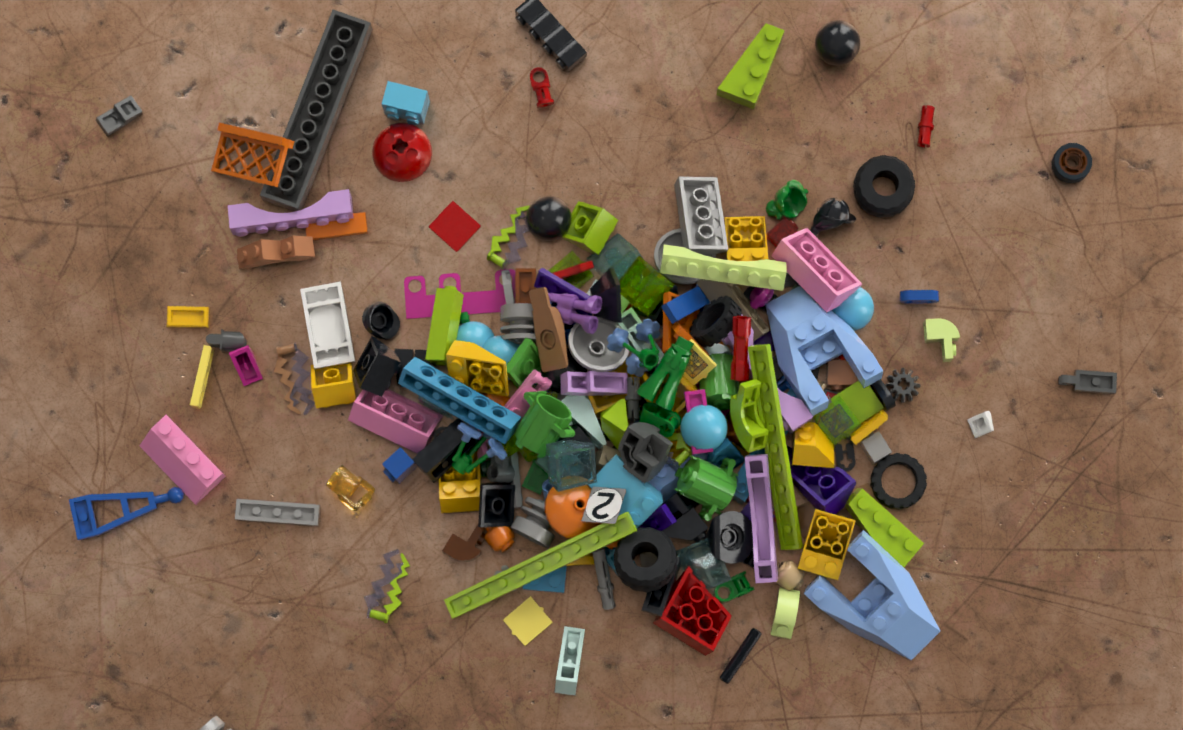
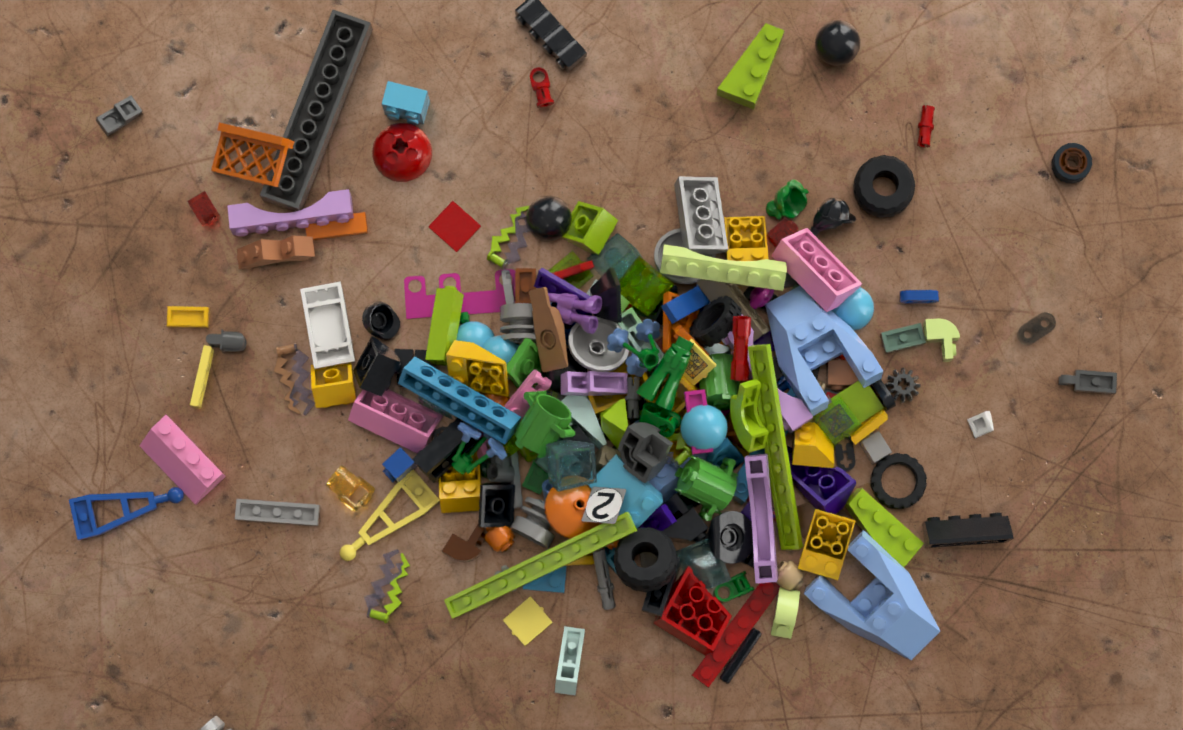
dark pink slope [229,345,263,386] -> none
none -> clear red brick [187,191,220,226]
none -> light yellow plate [340,469,440,561]
none -> red plate [691,582,780,688]
none -> sand green plate [880,323,926,354]
none -> black slope [922,513,1014,548]
none -> clear smoke plate [1017,312,1056,345]

